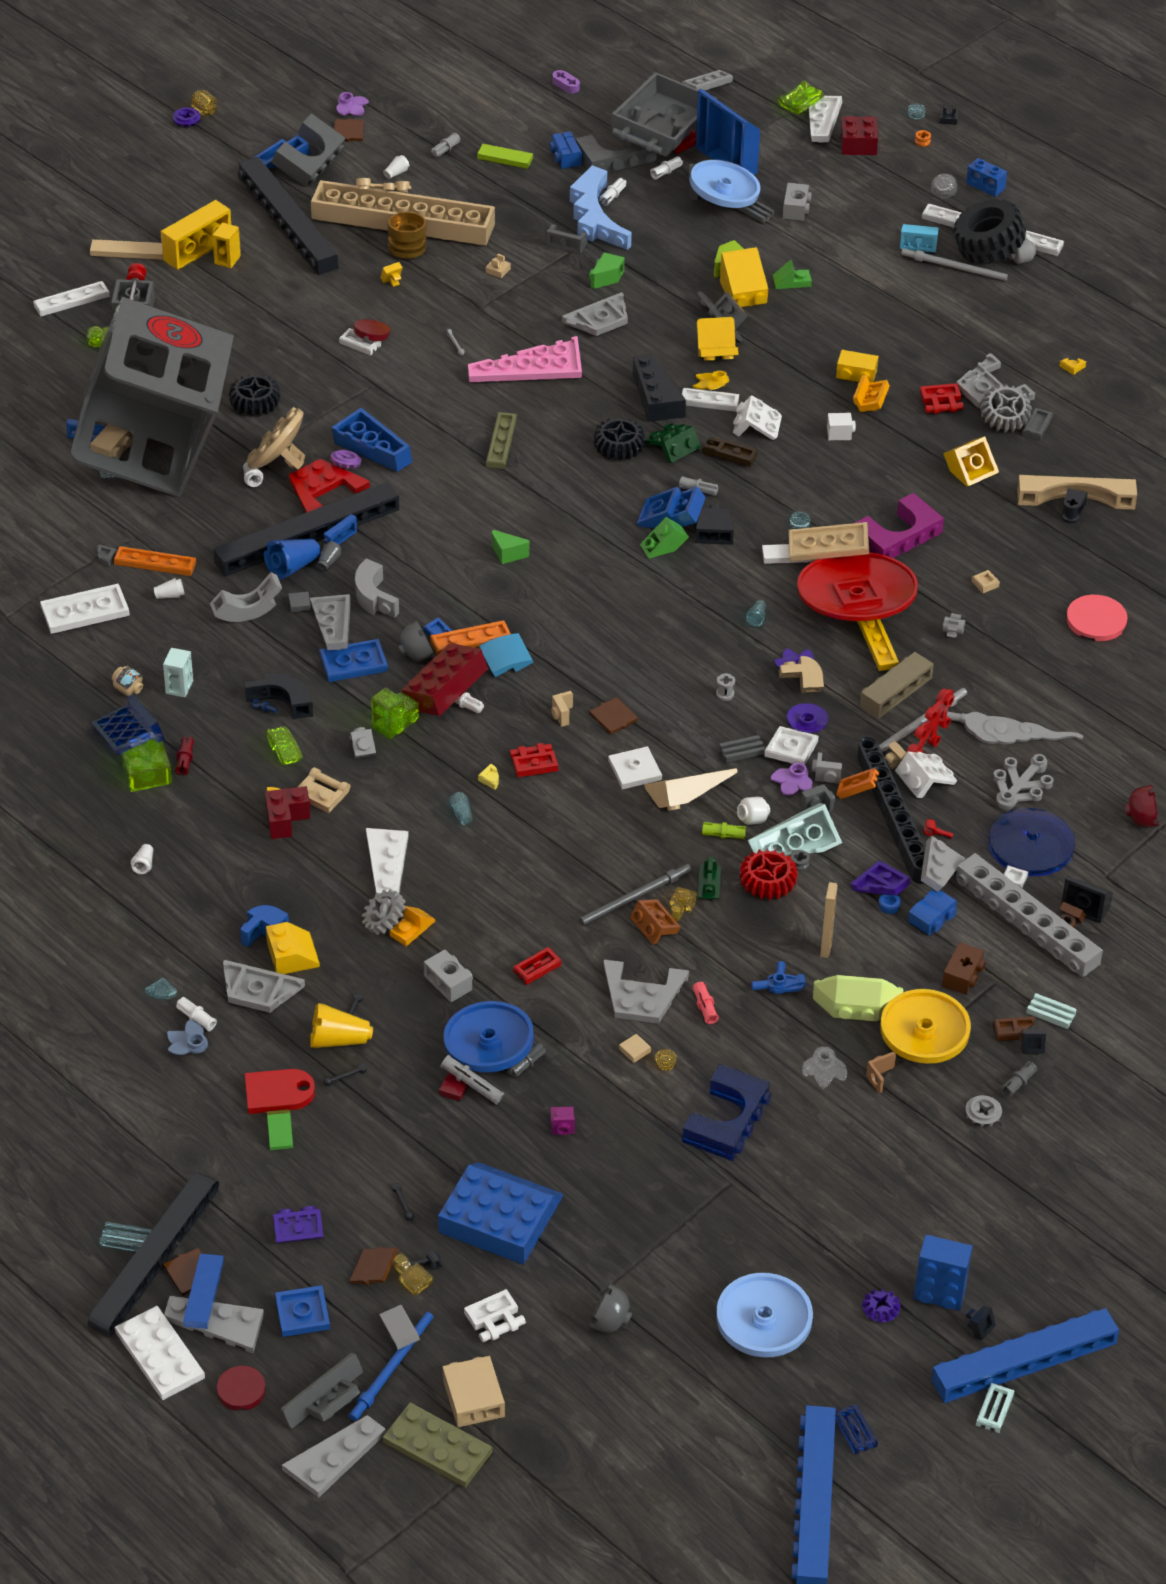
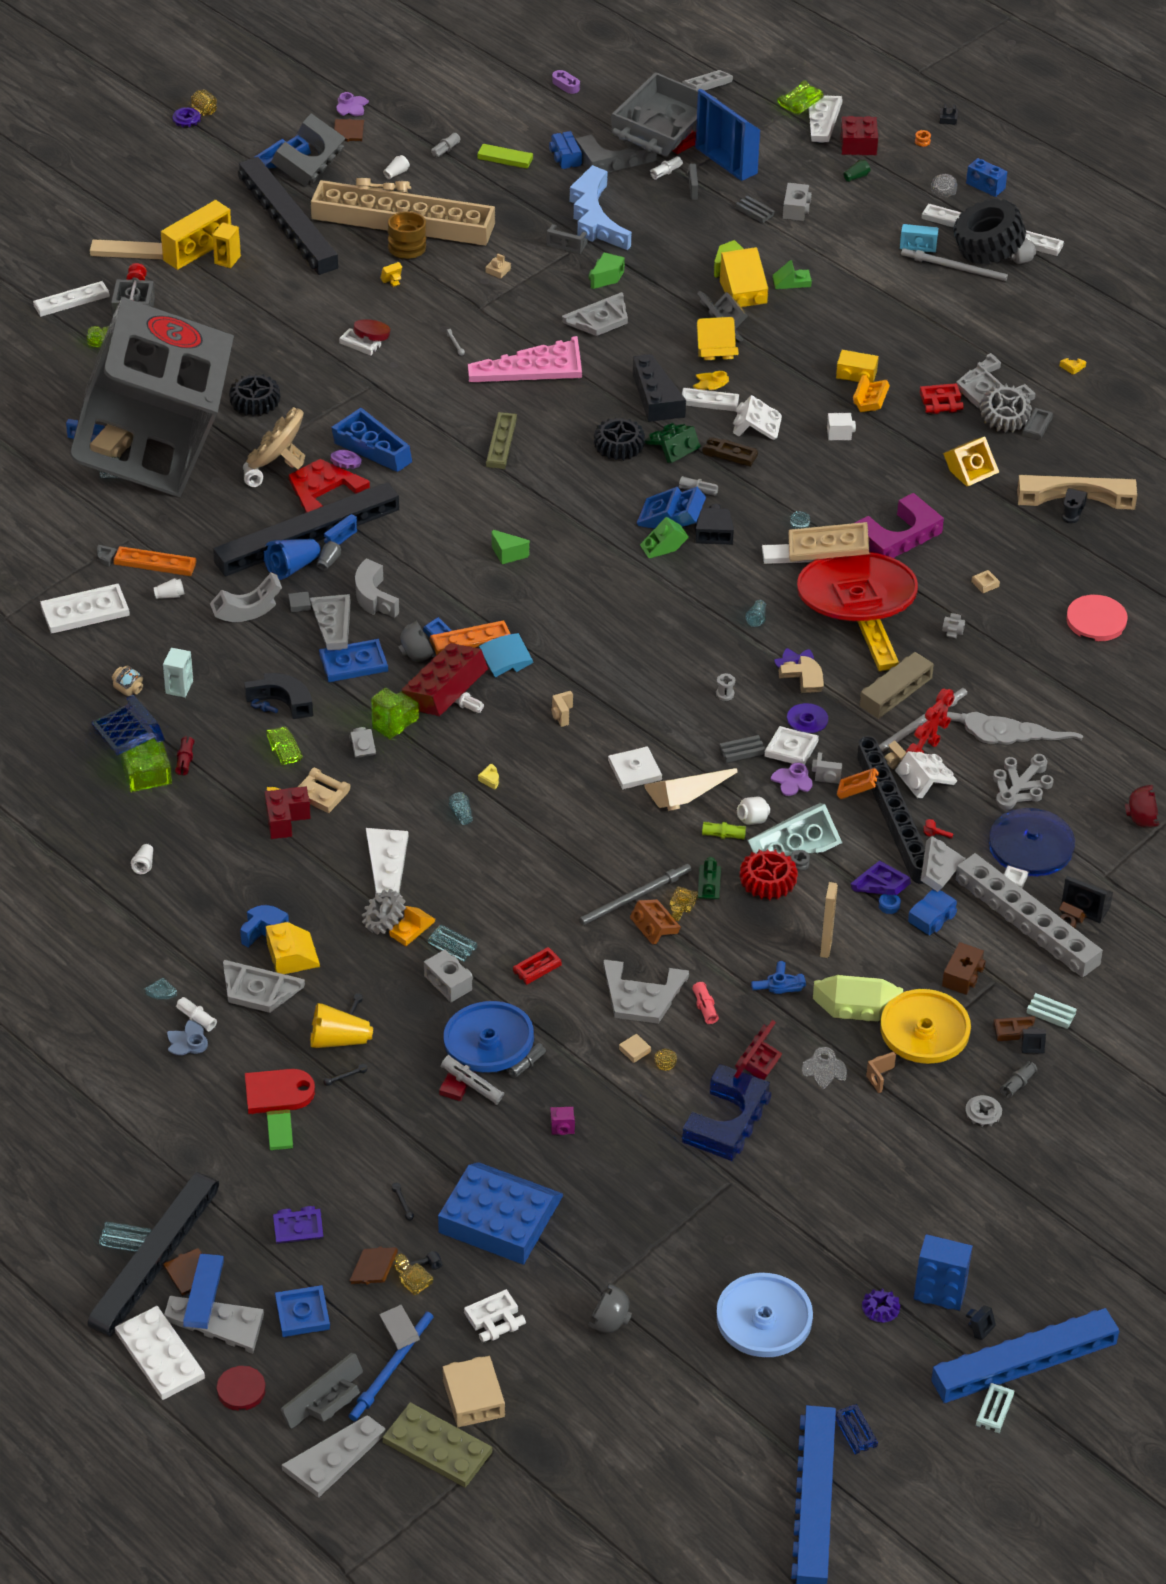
red plate [510,743,558,777] -> none
reddish brown piece [589,697,638,734] -> none
white axle [599,178,626,206] -> none
light blue dish [690,160,760,208] -> none
dark grey bracket [800,784,835,813] -> none
clear light blue tile [908,103,925,119] -> none
none -> clear light blue tile [428,925,477,962]
none -> dark red bracket [734,1020,782,1081]
none -> dark green cone [843,160,871,182]

